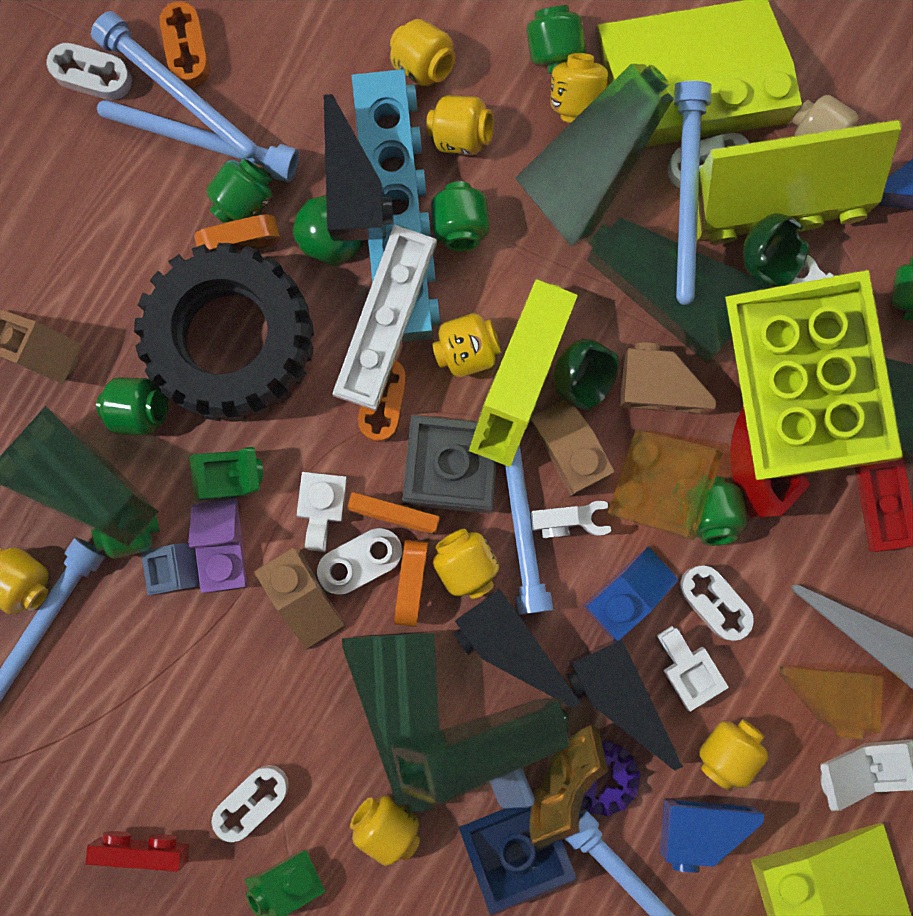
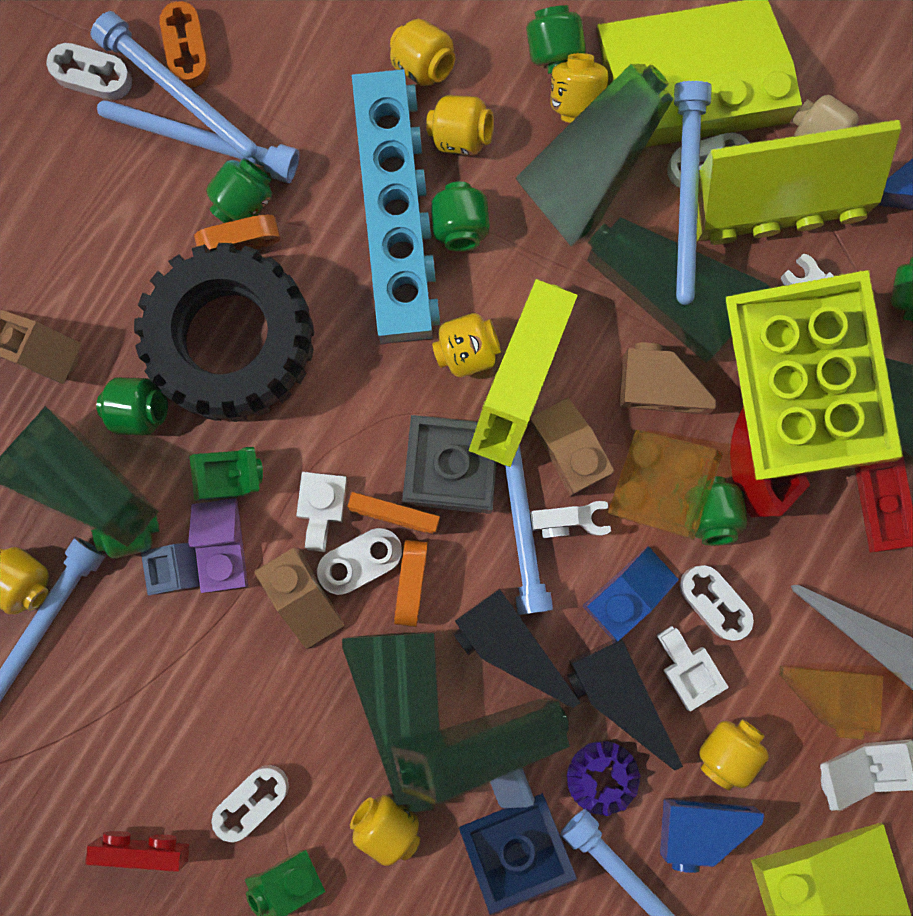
green hair [292,195,363,266] -> none
black slope [324,94,394,241] -> none
white tile [332,225,437,411] -> none
orange beam [358,360,406,443] -> none
yellow head [433,529,499,599] -> none
pearl gold tile [530,725,609,848] -> none
dark green hair [553,338,619,410] -> none
dark green hair [743,213,809,287] -> none

